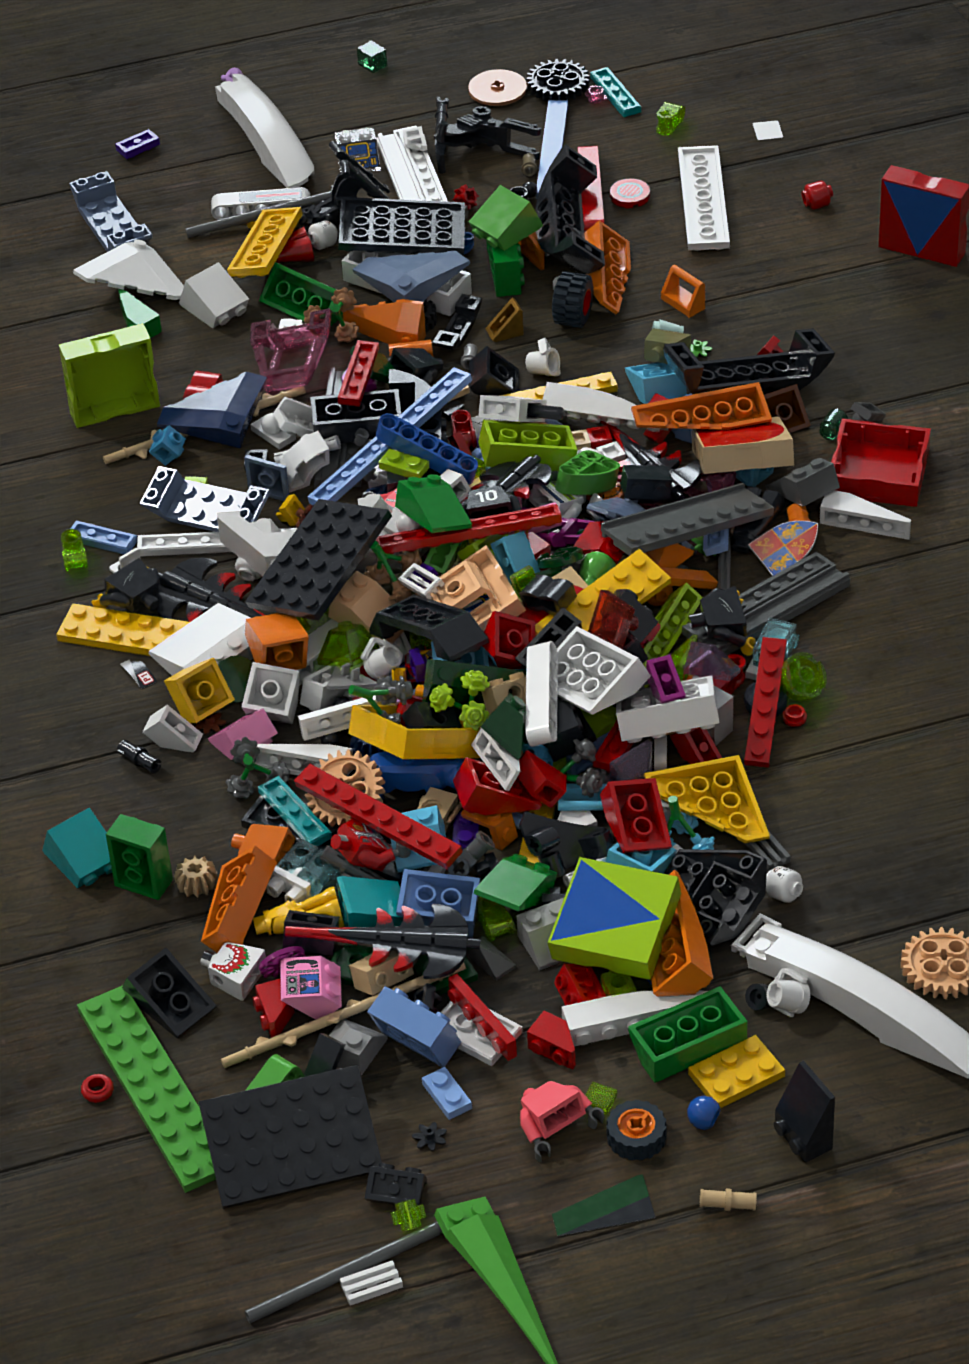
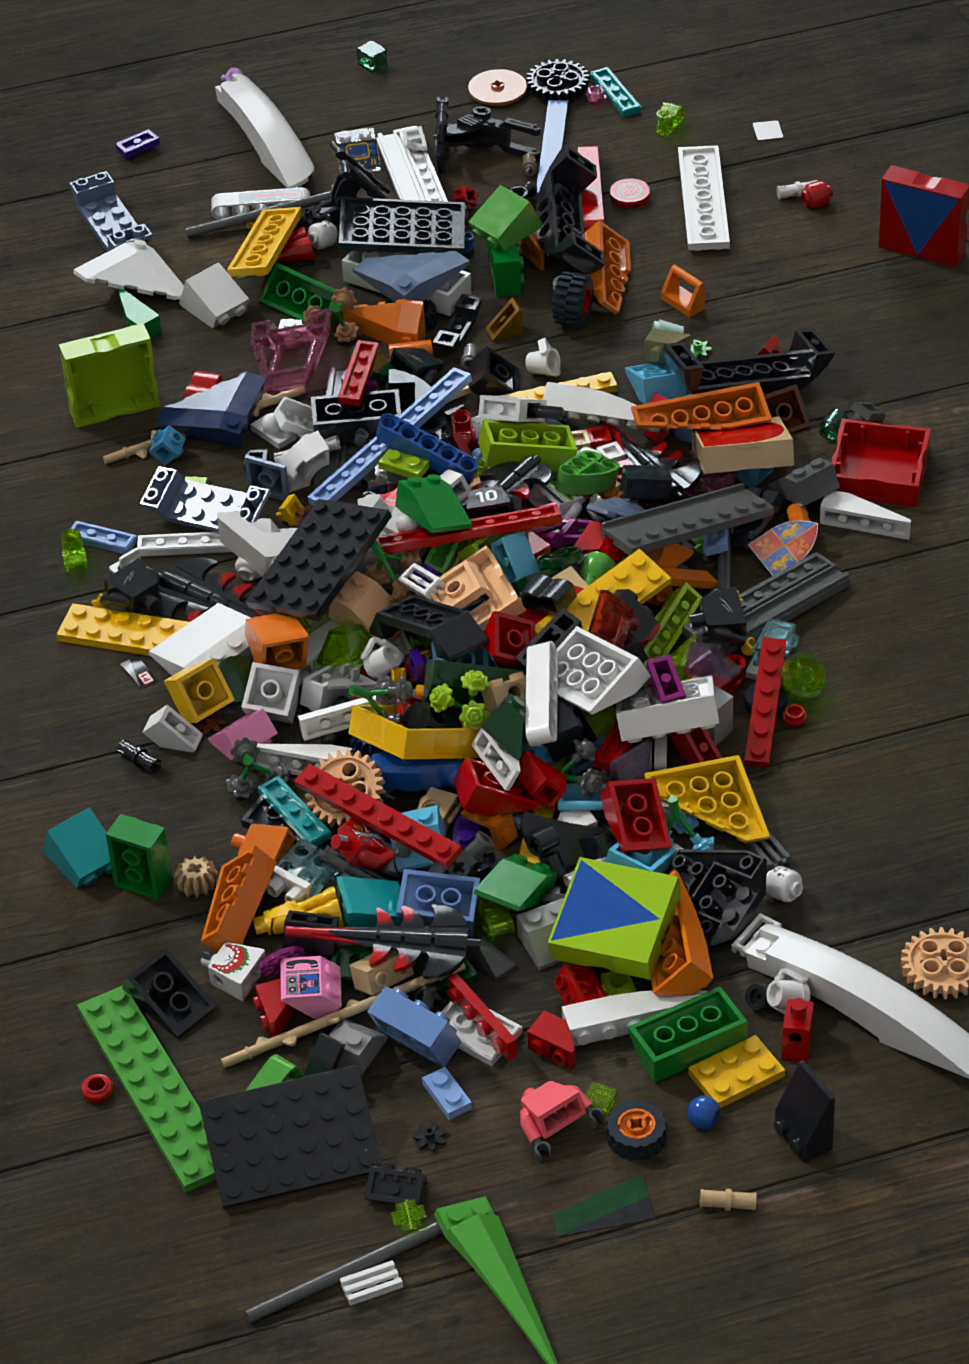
clear neon green tile [509,565,535,598] -> none
none -> white pin [777,180,818,199]
none -> red torso [781,998,814,1063]

